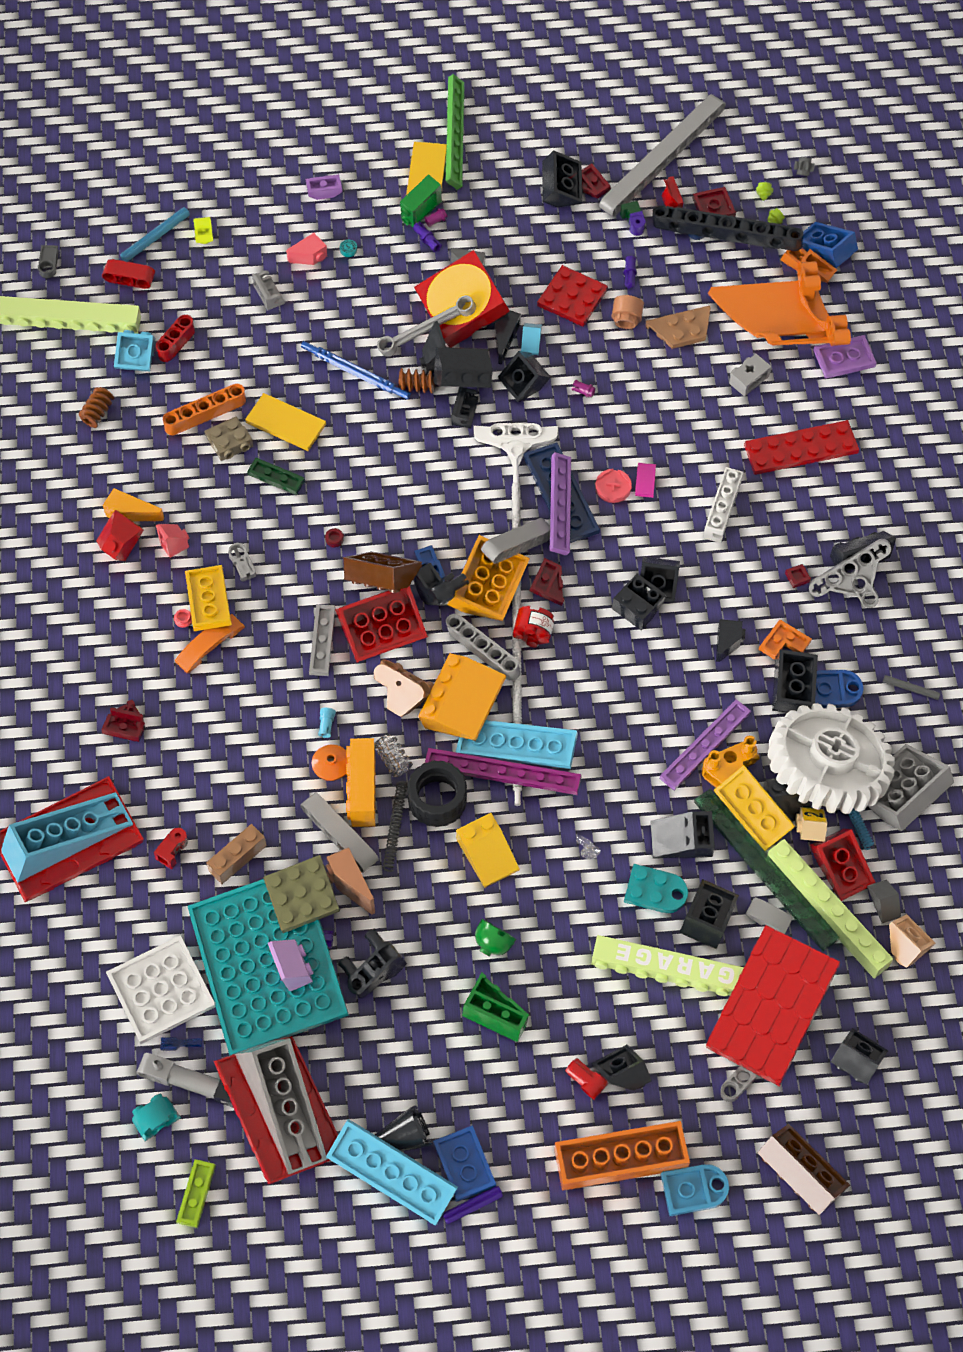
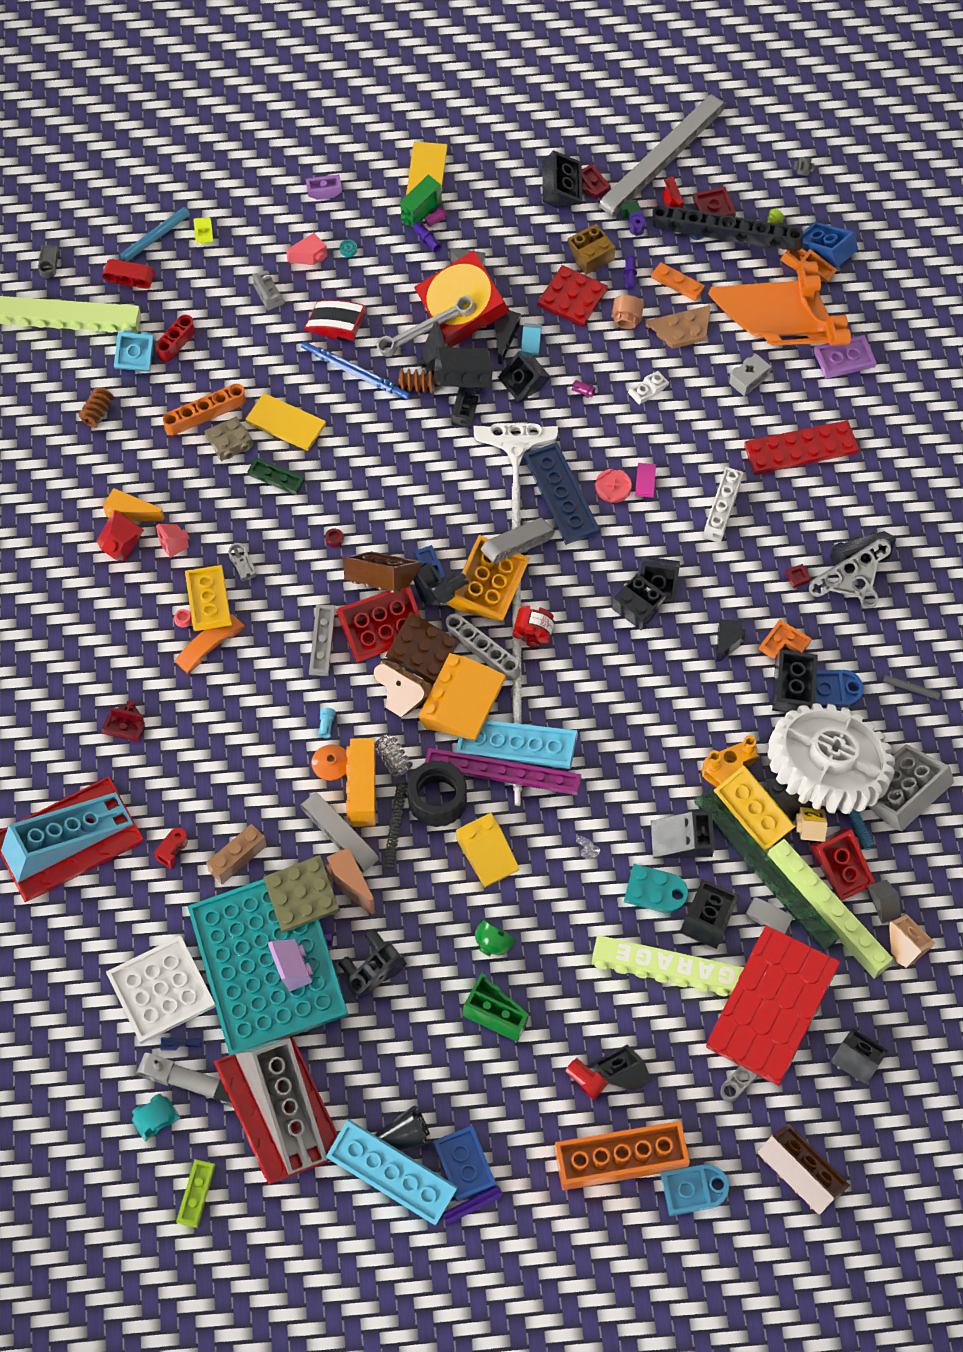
bright green plate [446,74,464,190] -> none
dark red wing [529,558,564,606] -> none
medium lavender plate [550,452,571,555] -> none
medium lavender plate [659,699,751,791] -> none
lime plate [756,182,773,201] -> none
none -> slope [304,300,366,341]
none -> reddish brown plate [385,612,459,685]
none -> pearl gold slope [567,224,616,275]
none -> white slope [628,371,669,405]
none -> orange plate [651,262,705,302]

